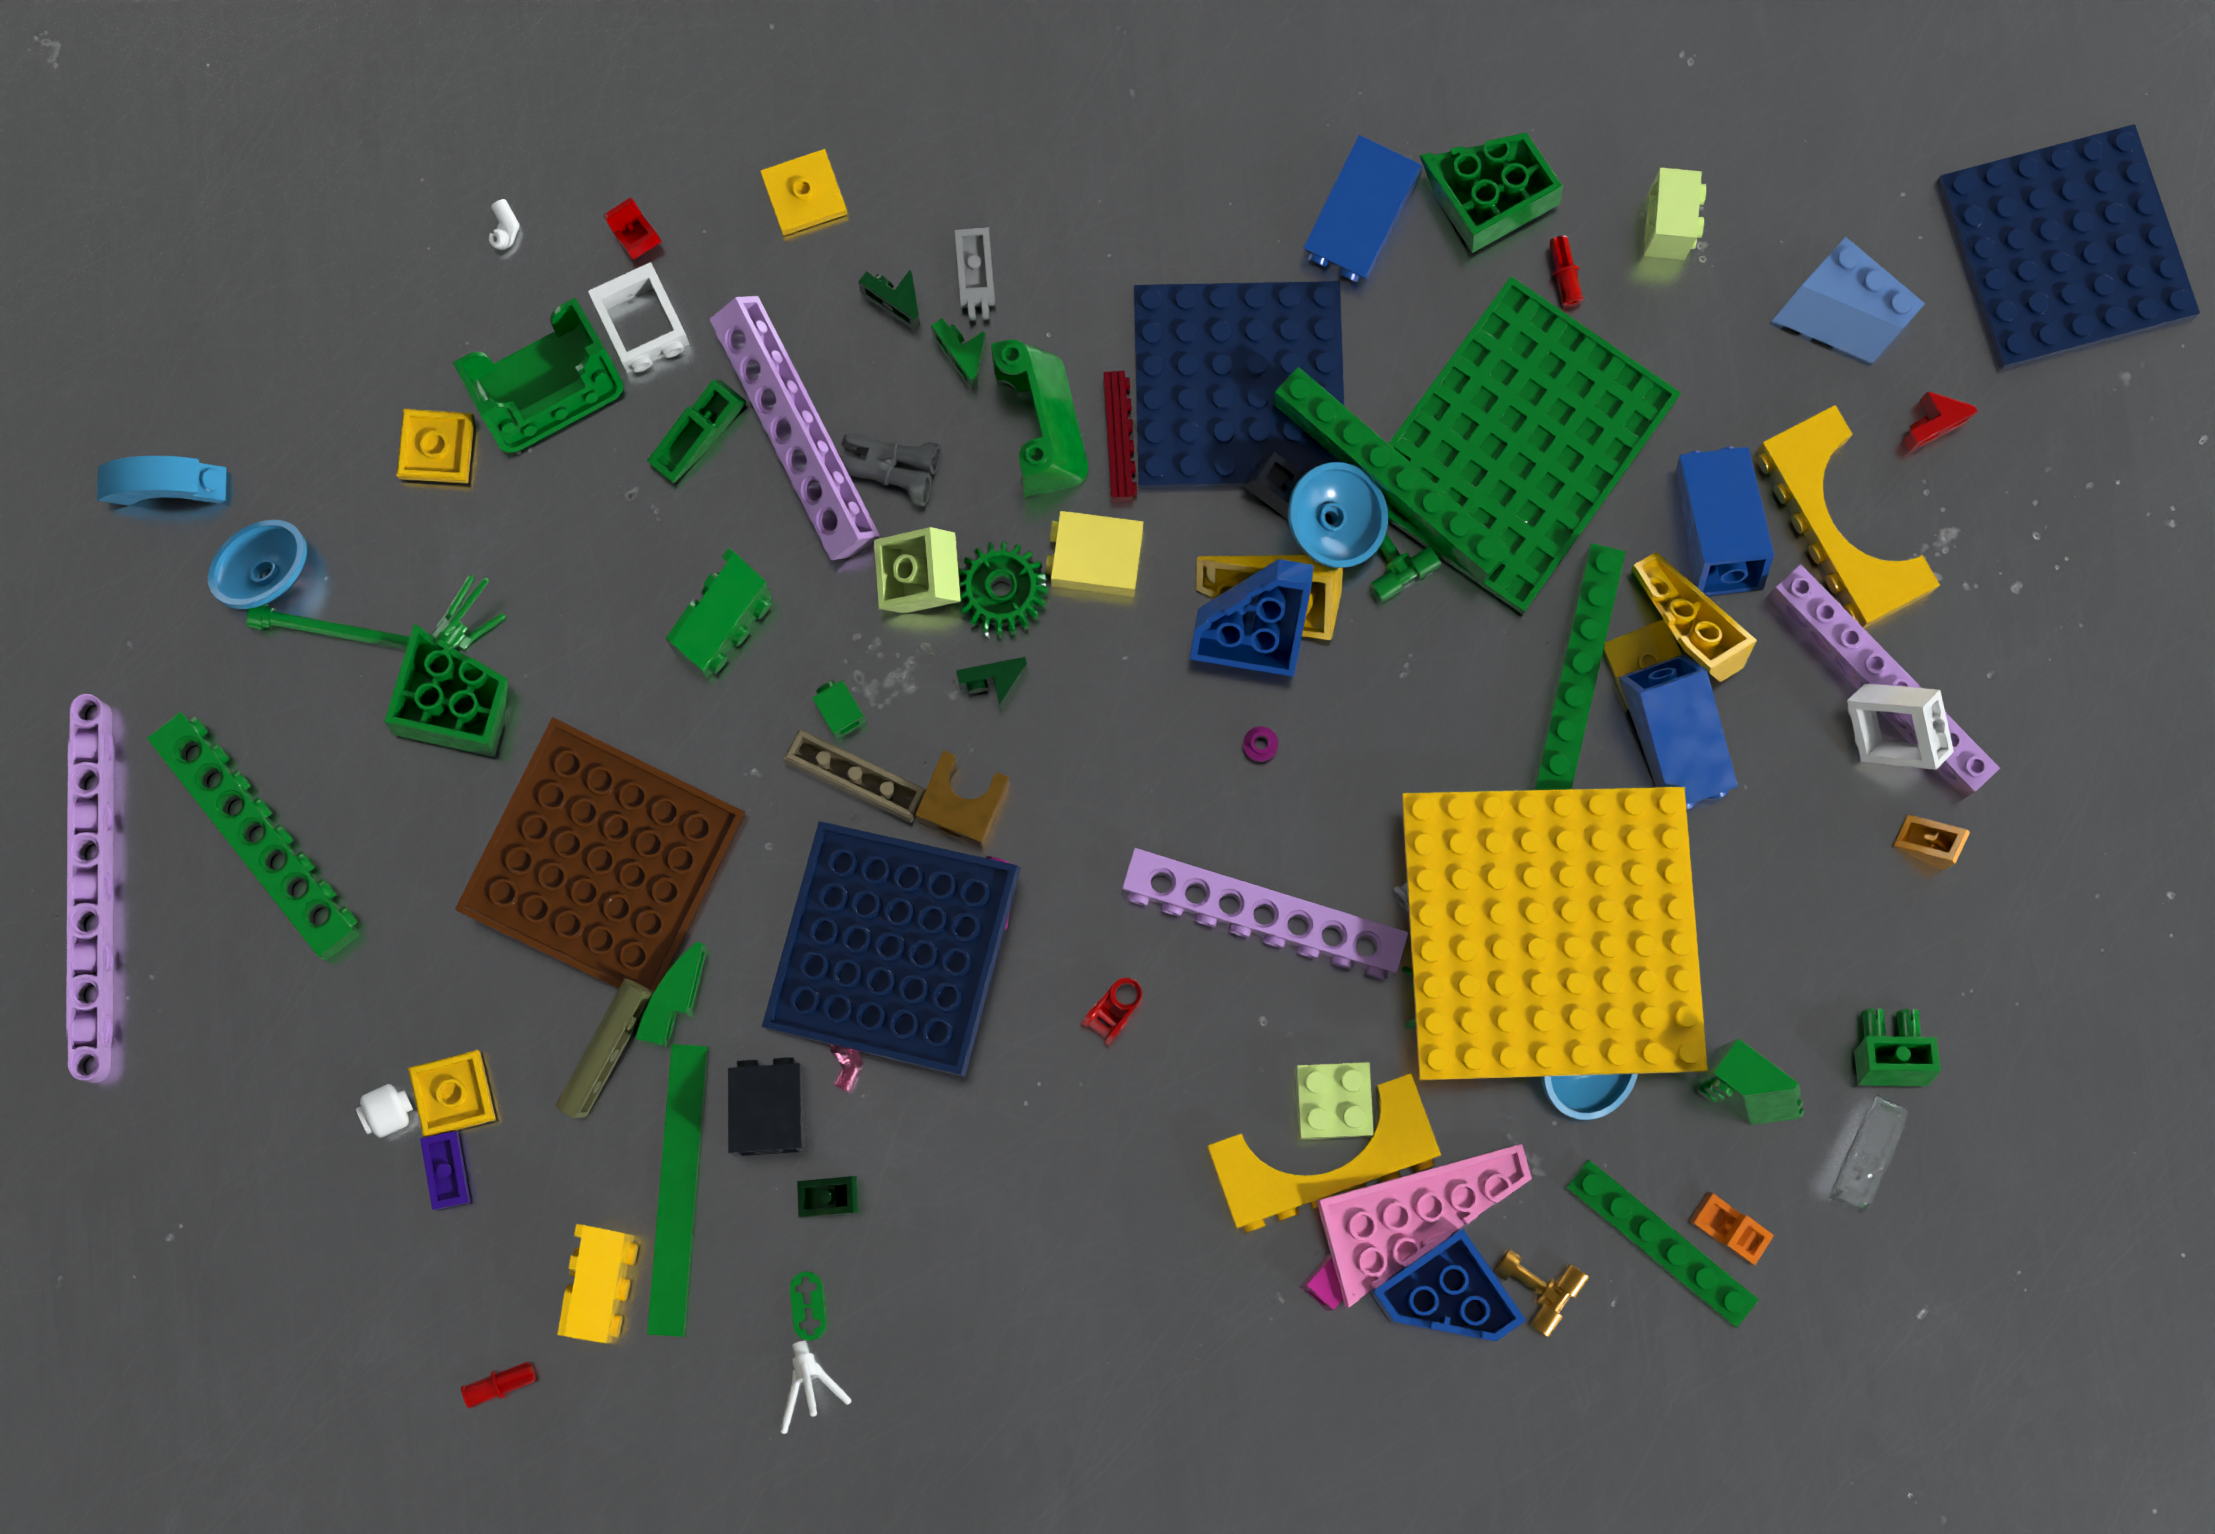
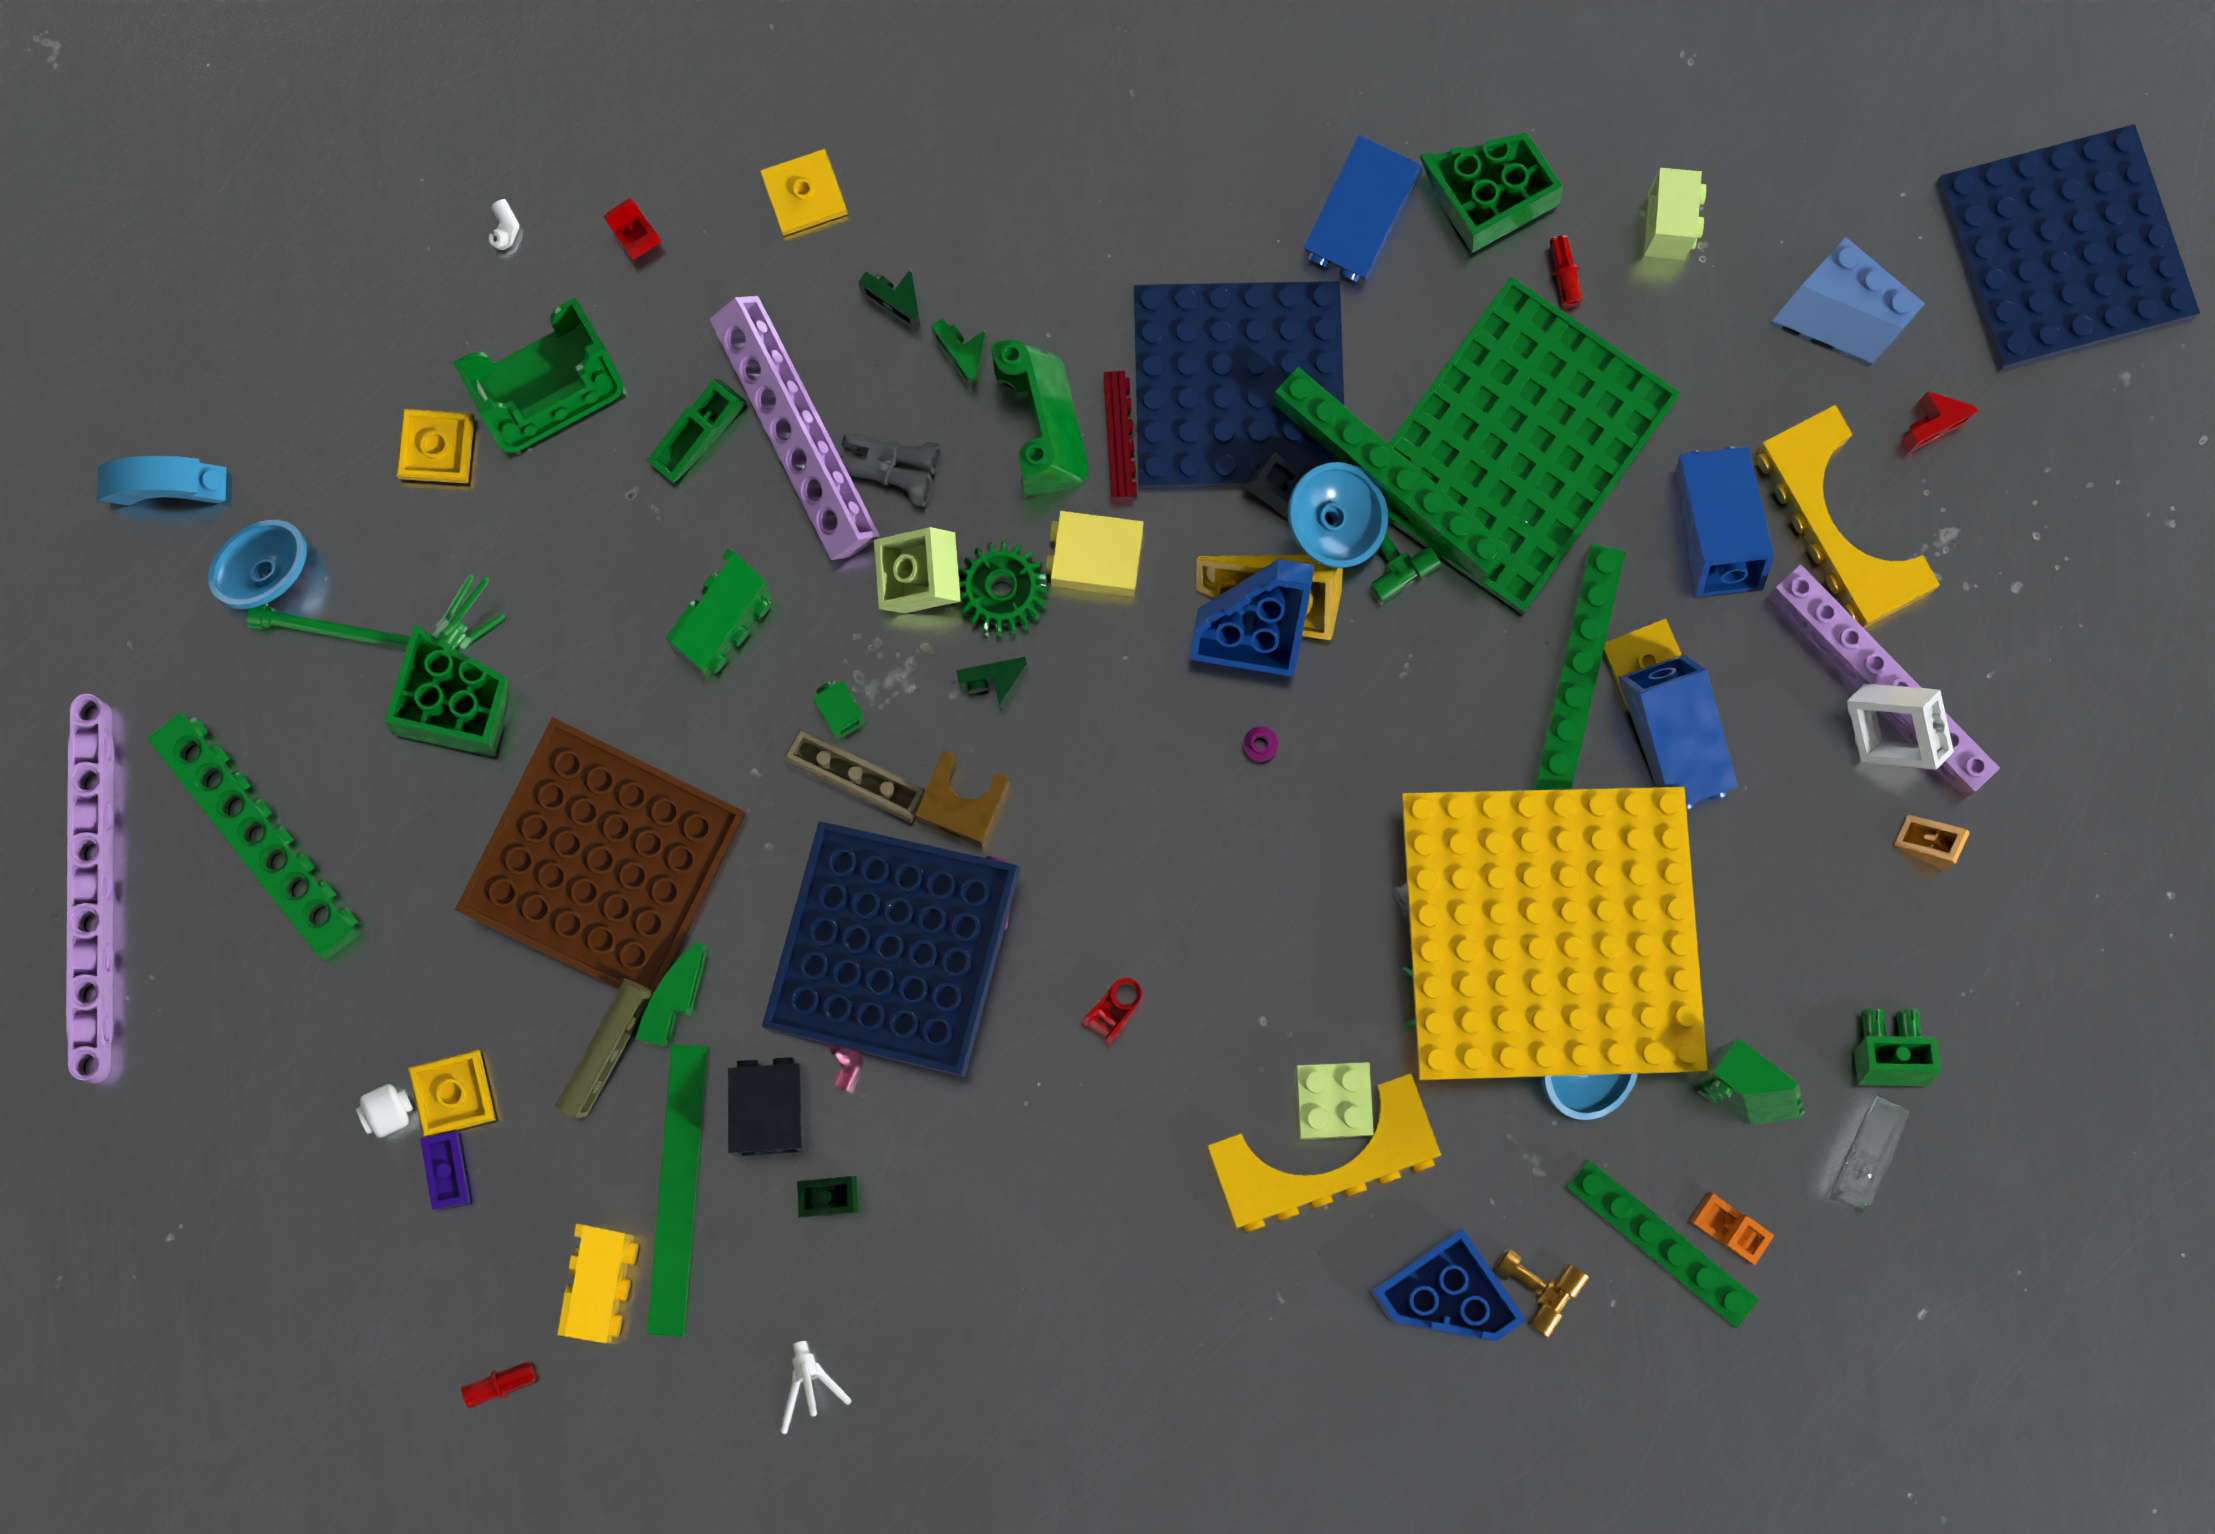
white window [588,262,690,373] -> none
green beam [790,1271,827,1341] -> none
light grey hinge [955,227,995,321] -> none
lavender brick [1122,848,1409,980] -> none
dark pink panel [1300,1253,1343,1311] -> none
bright pink wing [1317,1144,1532,1307] -> none
yellow wedge [1632,552,1757,682] -> none

